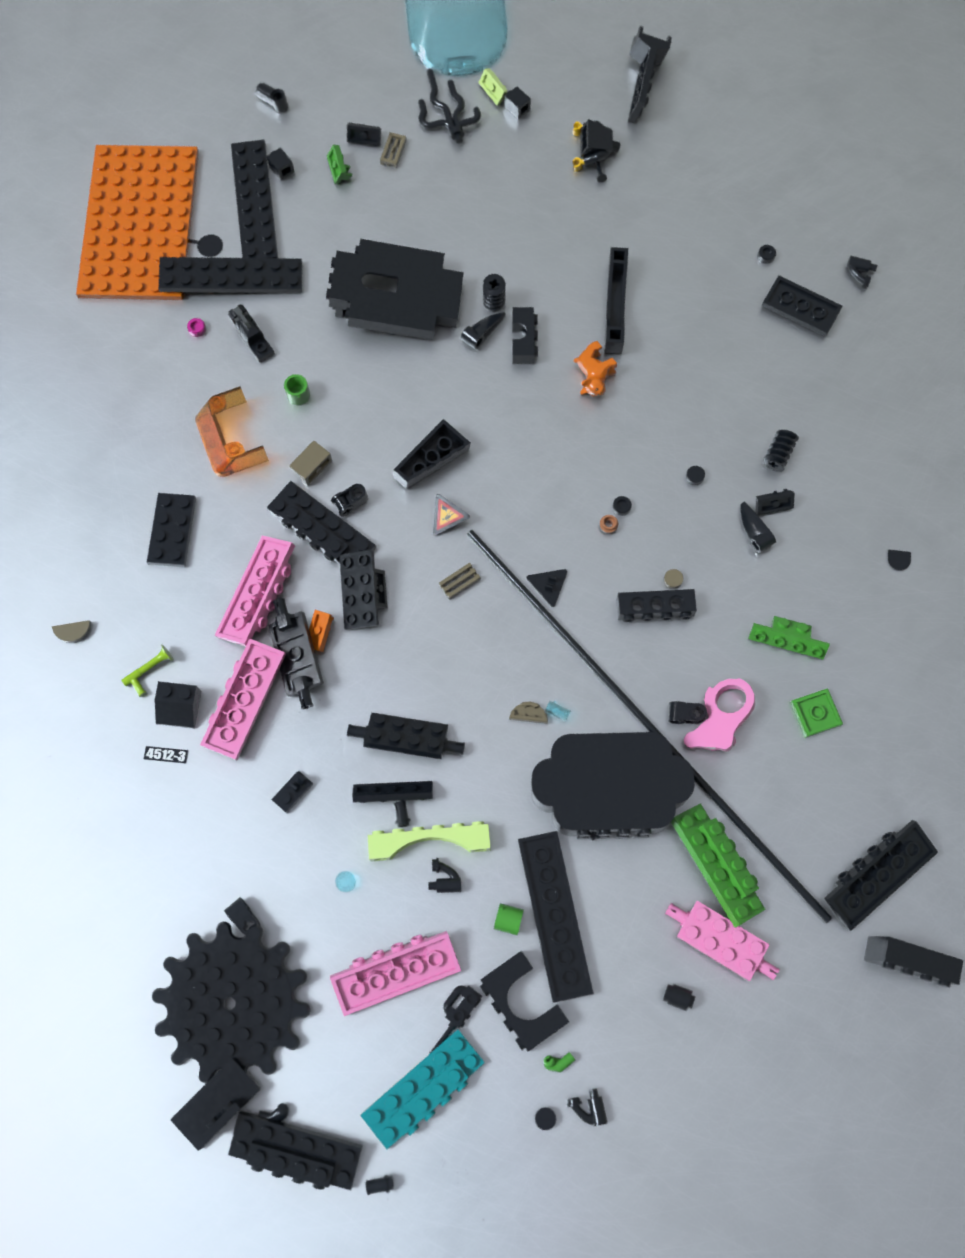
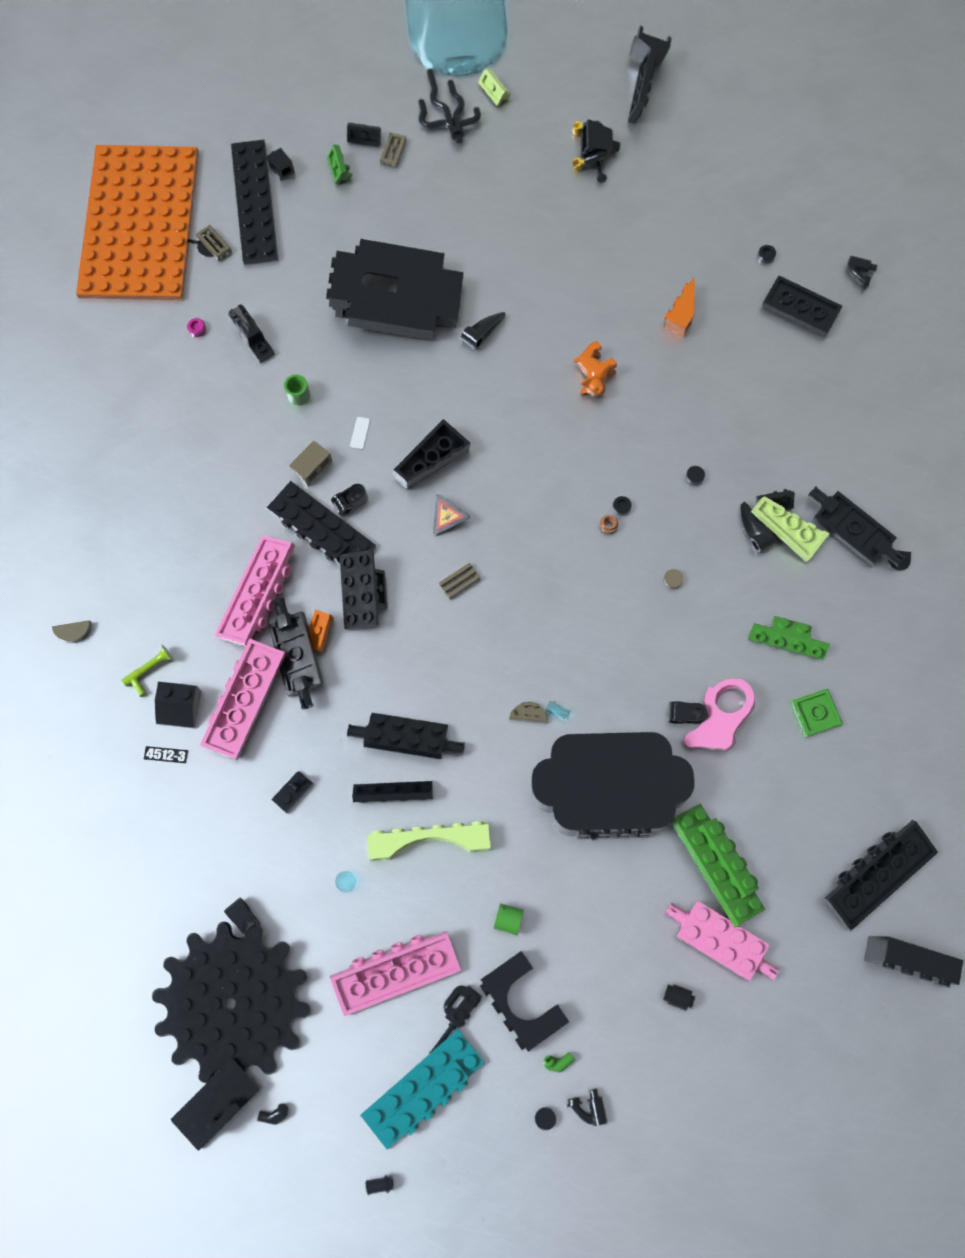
black plate [147,493,196,567] -> none
black plate [158,257,302,293] -> none
clear orange windscreen [195,386,269,477] -> none
black plate [228,1111,363,1191] -> none
black piece [255,83,288,113] -> none
black pin [393,801,411,828] -> none
black plant [428,858,461,893] -> none
black piece [467,530,832,923] -> none
black piece [483,274,506,311] -> none
black brick [505,86,531,119] -> none
black arch [512,307,538,364] -> none
black plate [518,831,594,1003] -> none
black piece [527,569,567,607] -> none
black arch [604,247,628,354] -> none
black brick [616,589,697,622] -> none
black piece [763,430,799,471] -> none
none -> dark tan tile [196,225,232,261]
none -> white sticker [350,417,370,449]
none -> orange slope [664,278,695,337]
none -> yellowish green wing [750,496,830,562]
none -> black plate [808,486,905,567]

